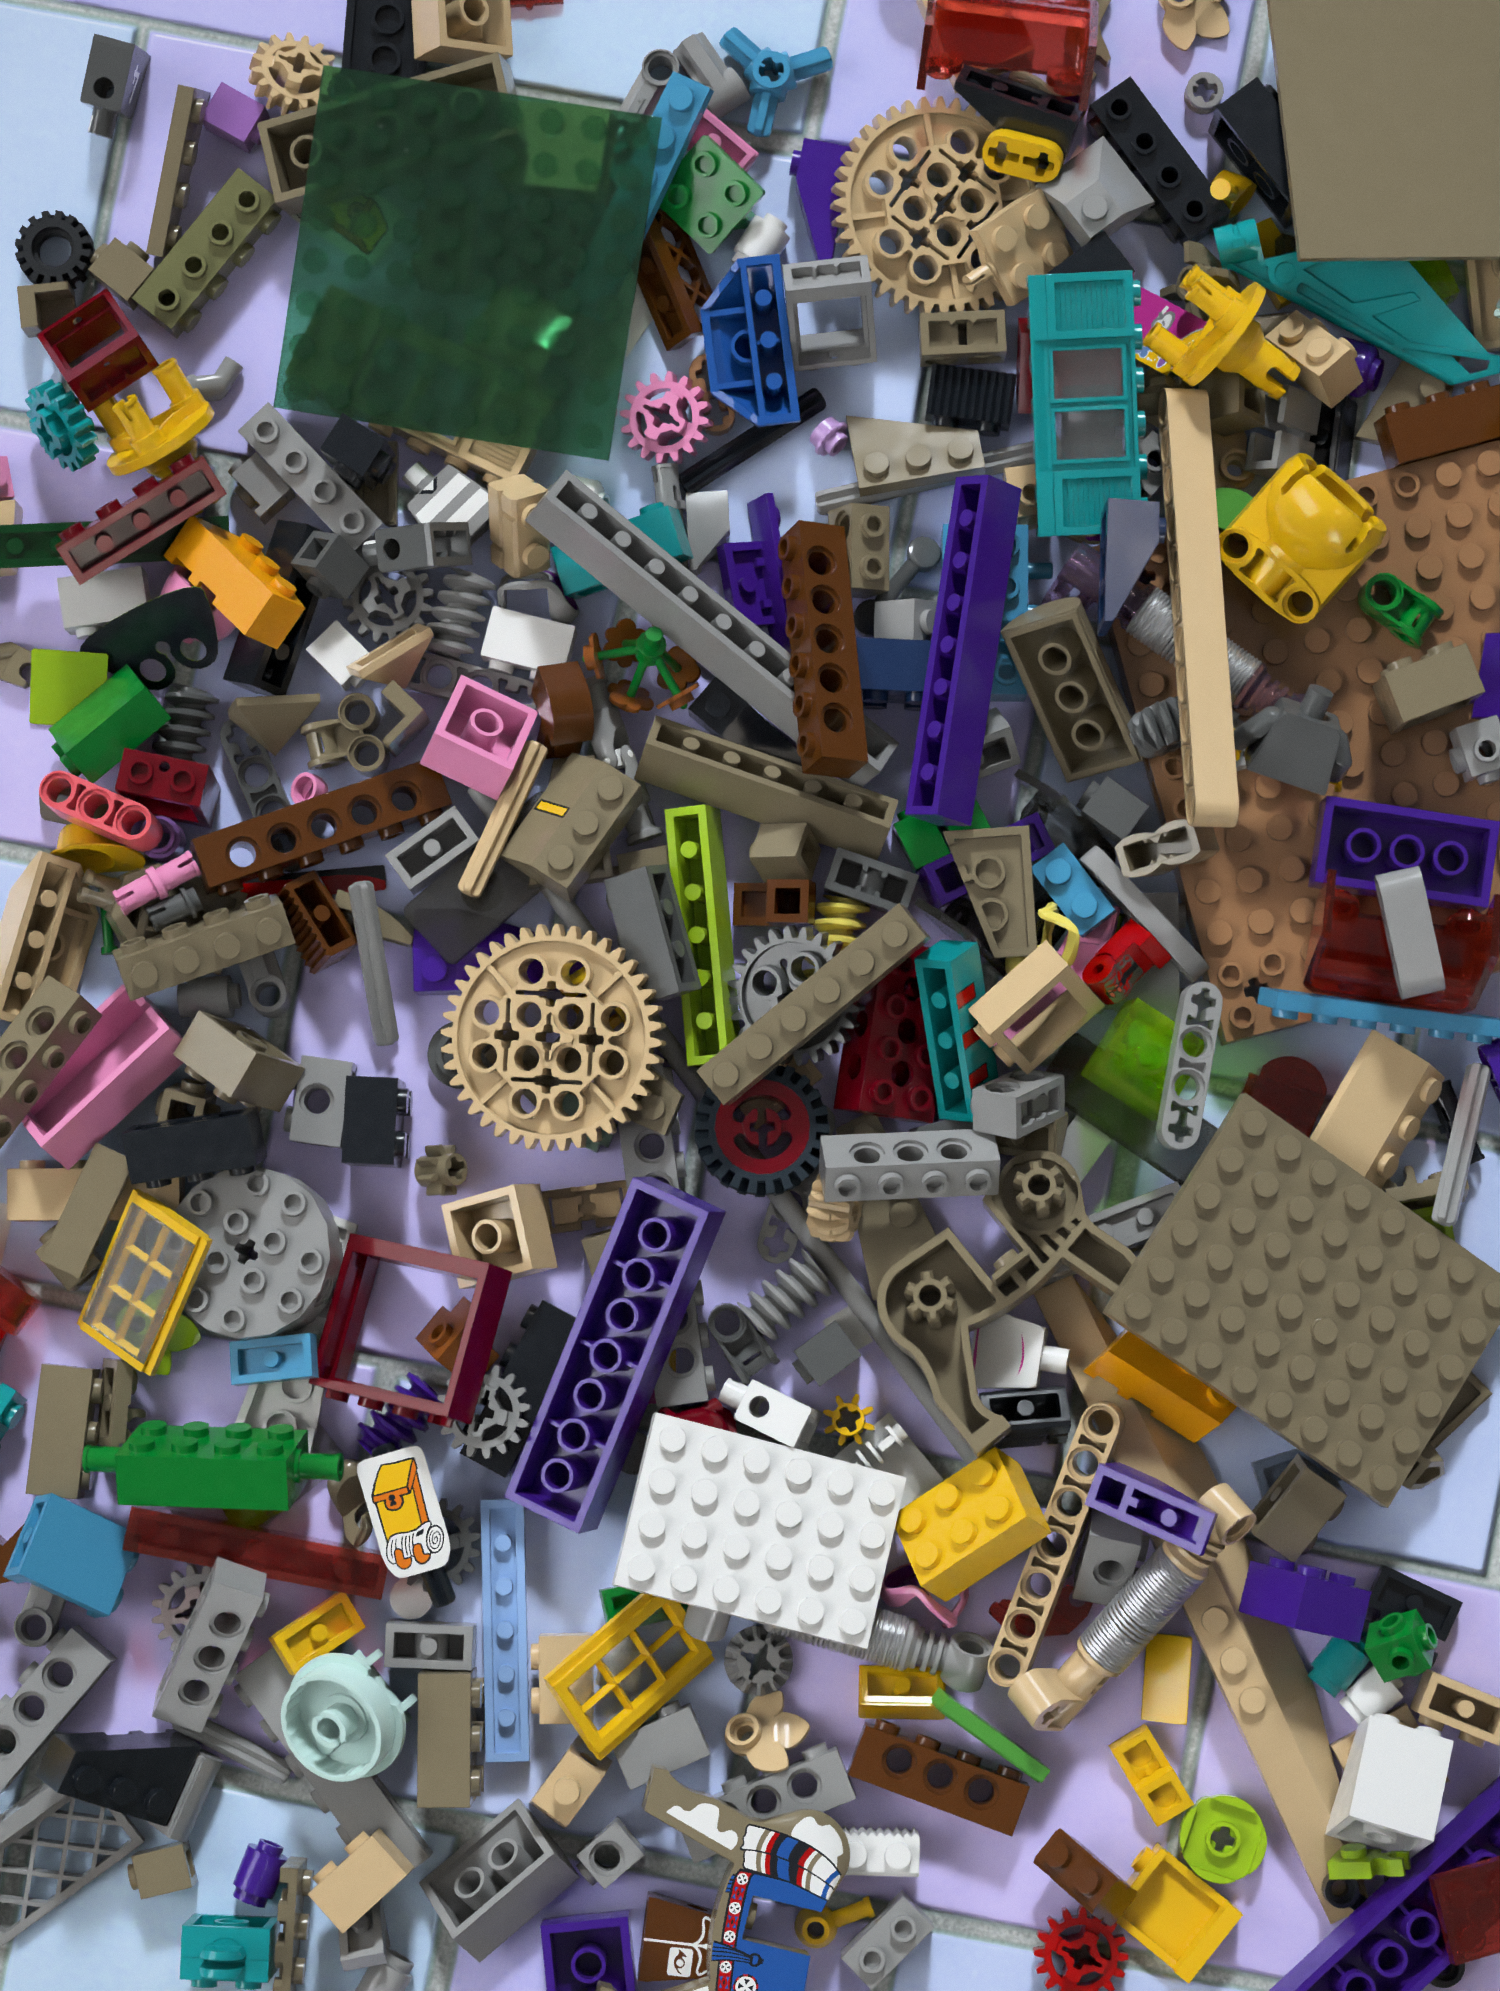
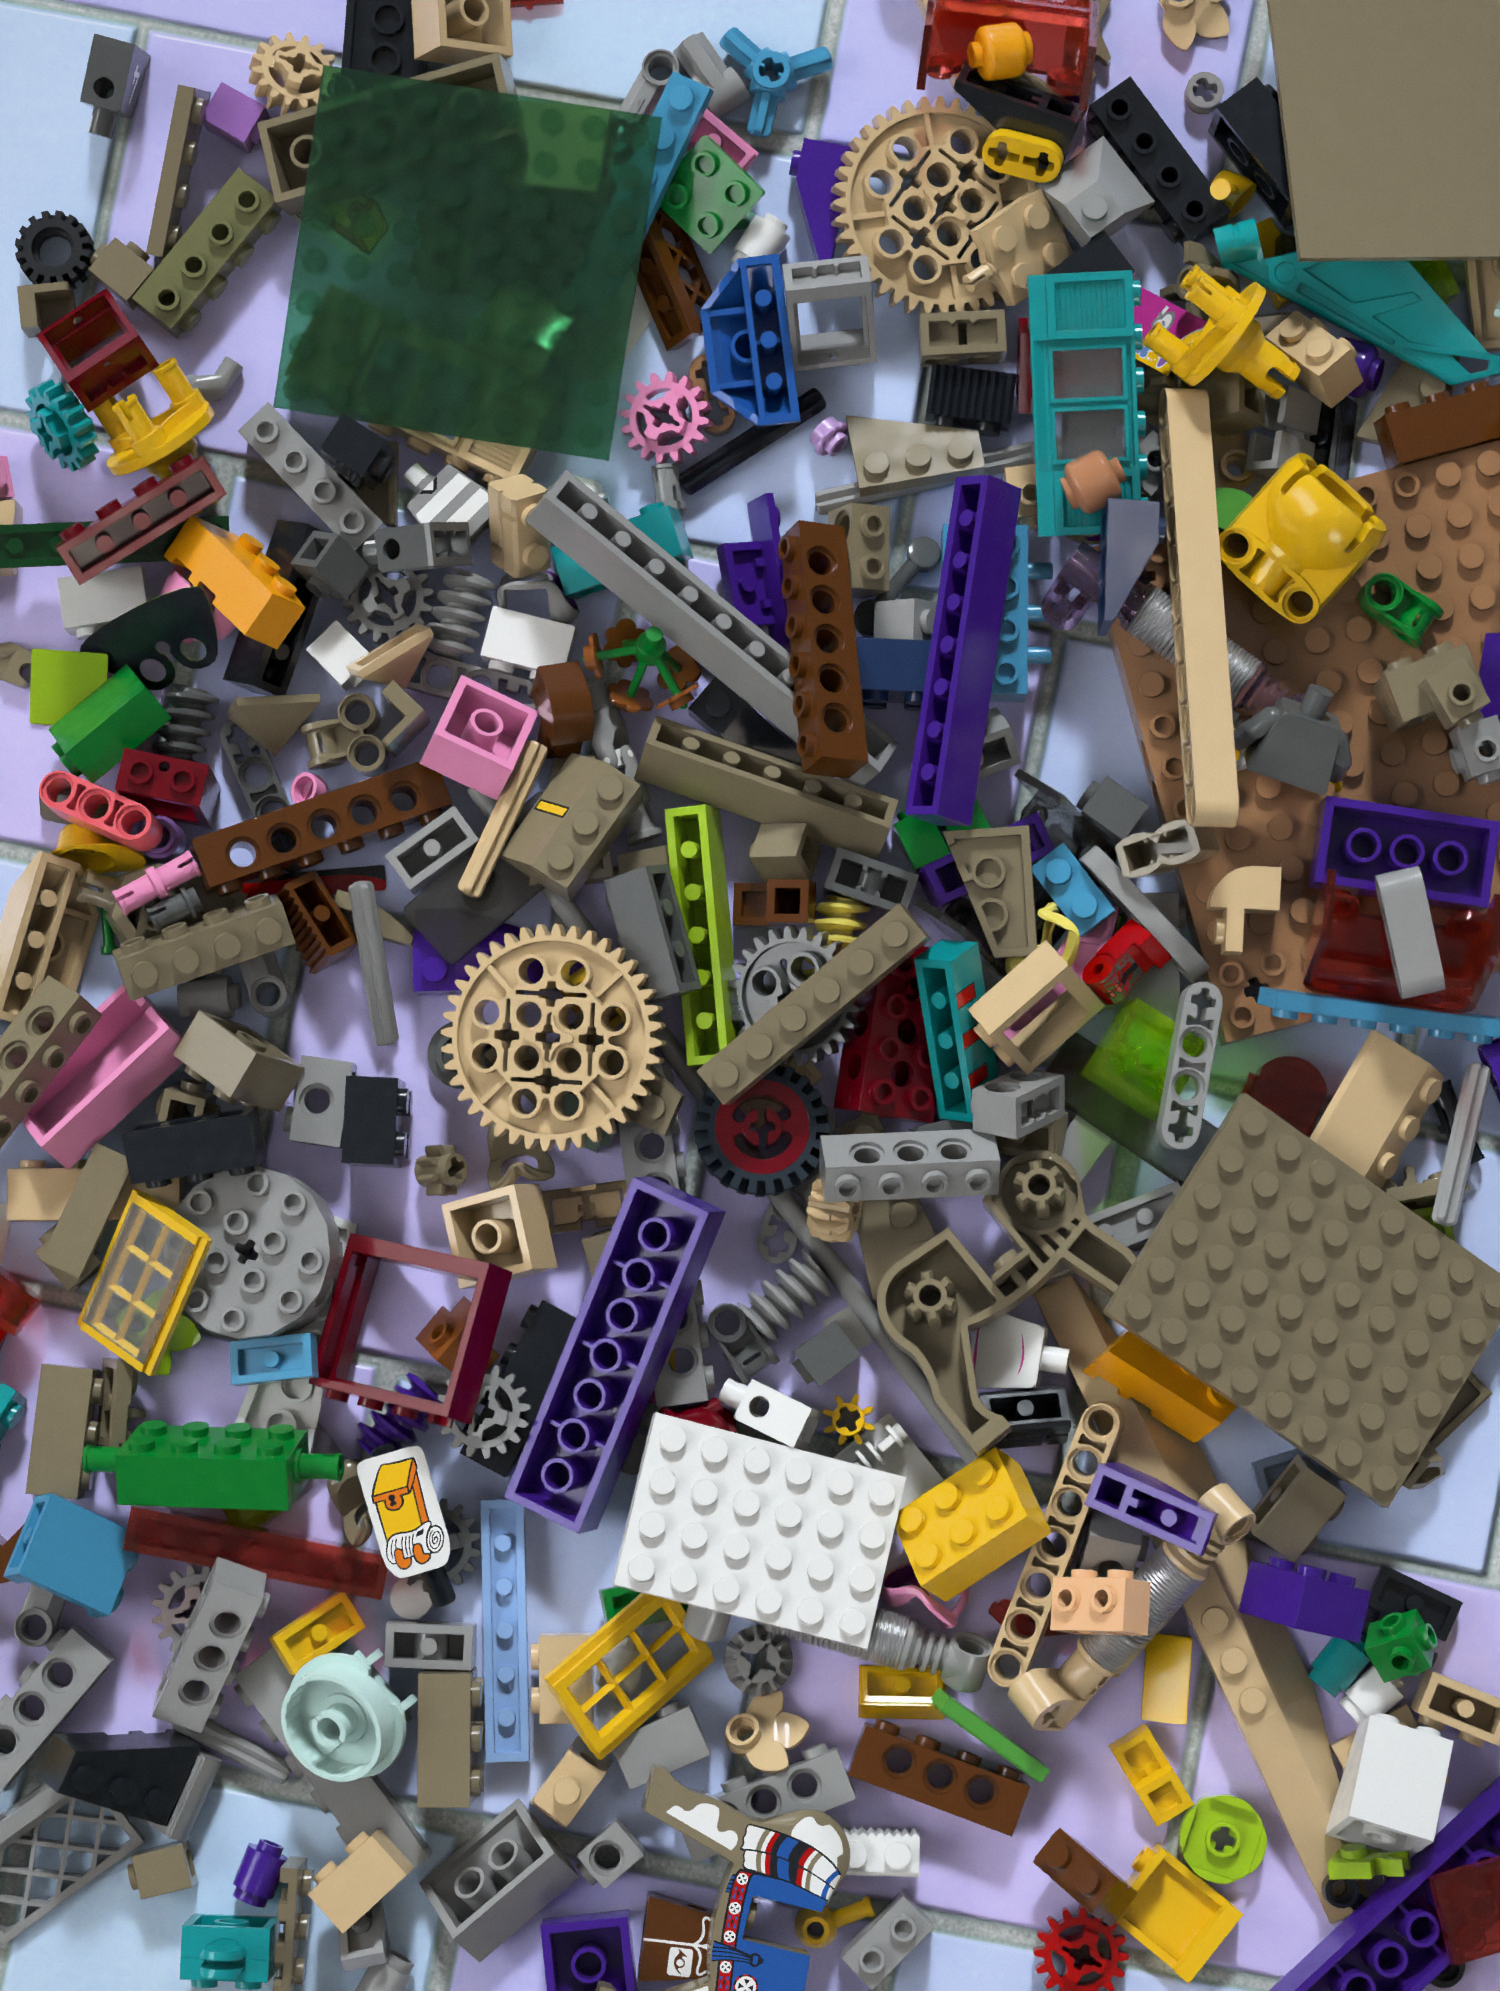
light grey brick [228,452,296,525] -> none
light grey slope [685,490,730,576] -> none
dark tan brick [1001,597,1145,783] -> none
dark grey gear [1127,696,1181,759] -> none
none -> dark tan piece [487,1122,555,1190]
none -> light orange head [967,22,1033,81]
none -> light nougat brick [1050,1569,1151,1636]
none -> nougat head [1059,450,1127,515]
none -> tan brick [1205,866,1282,956]
none -> dark tan brick [1419,656,1491,730]

